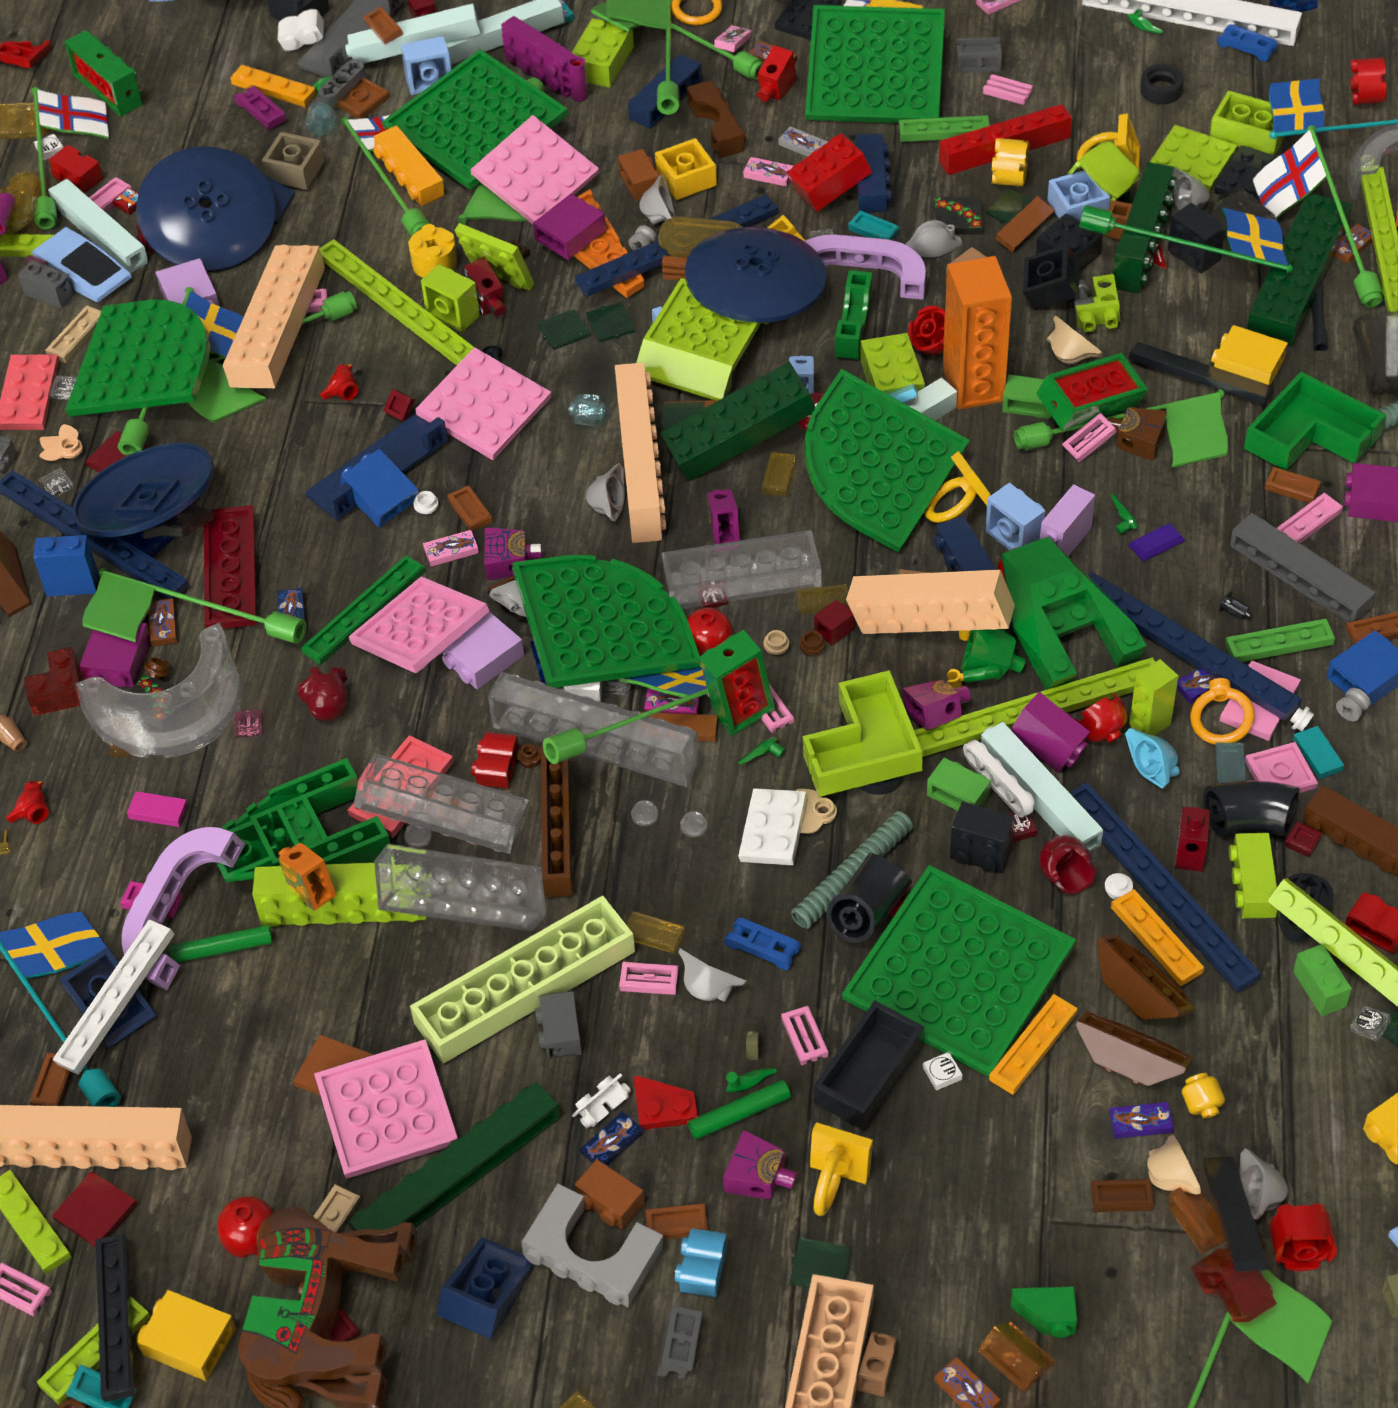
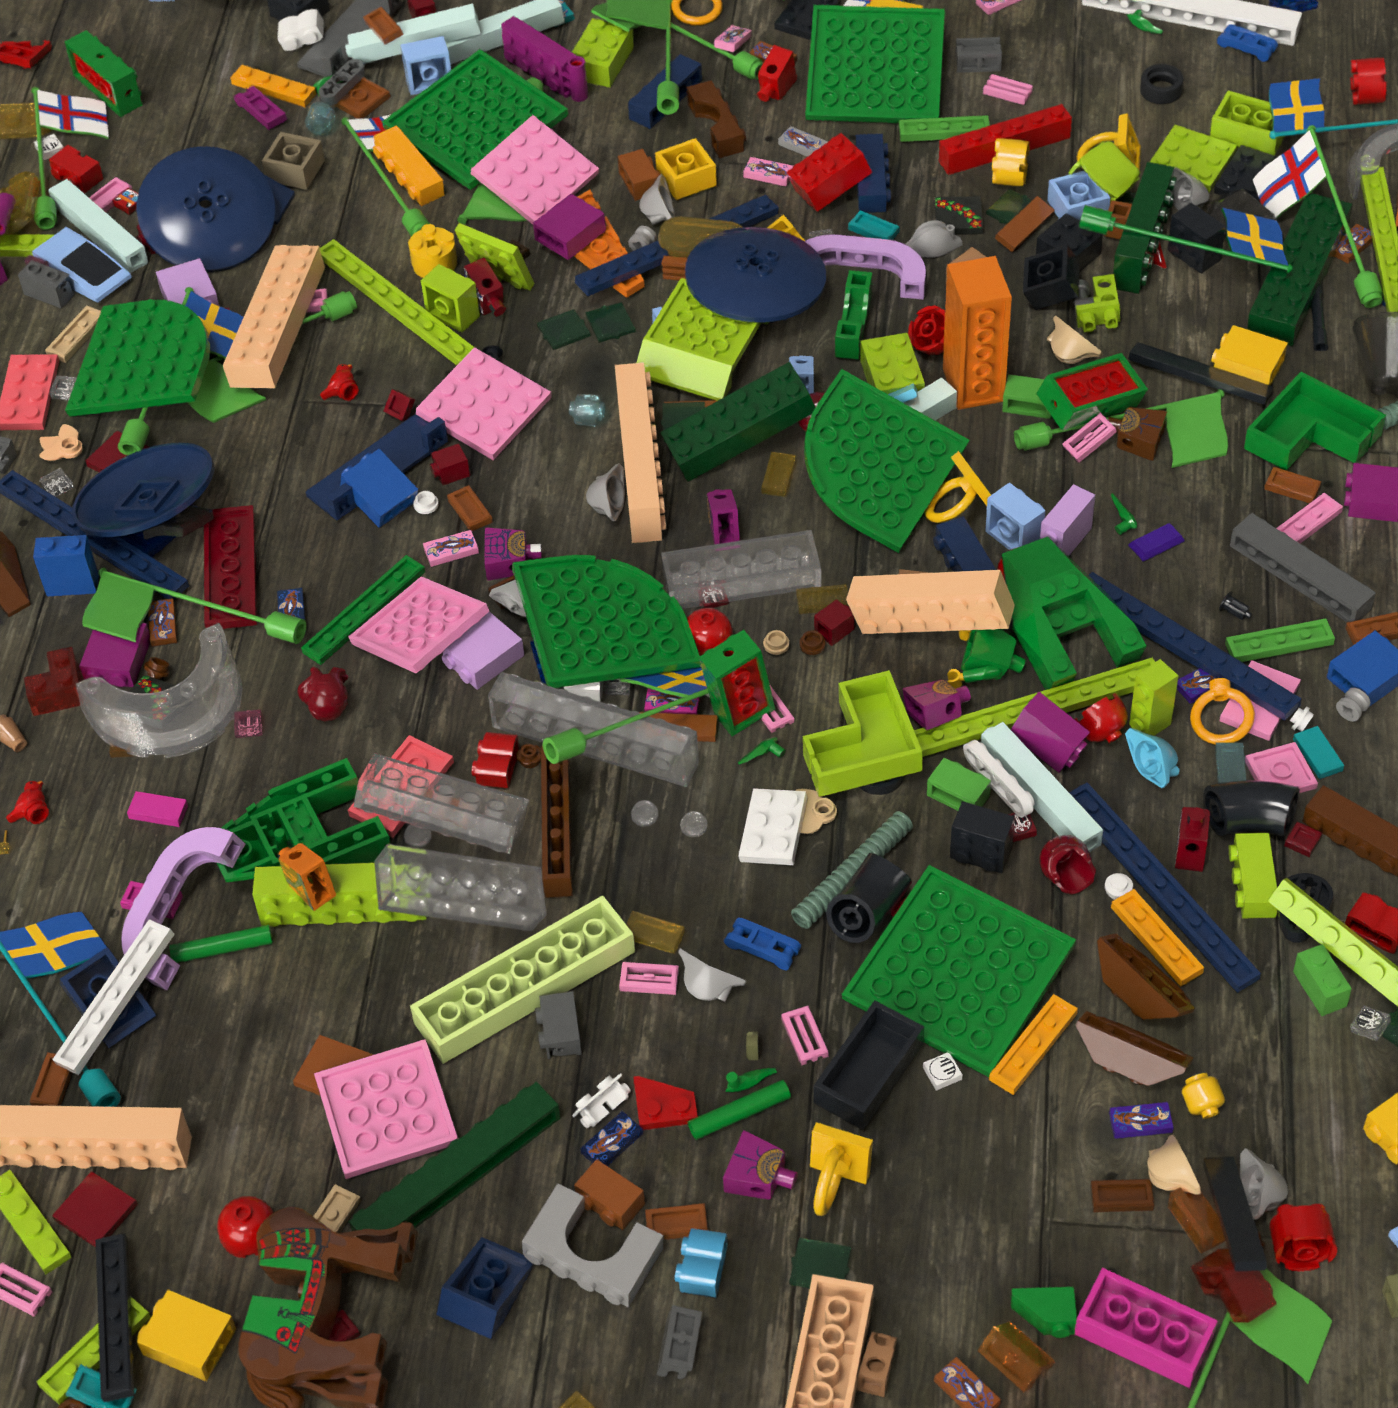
none -> dark red brick [430,443,470,486]
none -> dark pink brick [1075,1268,1218,1388]

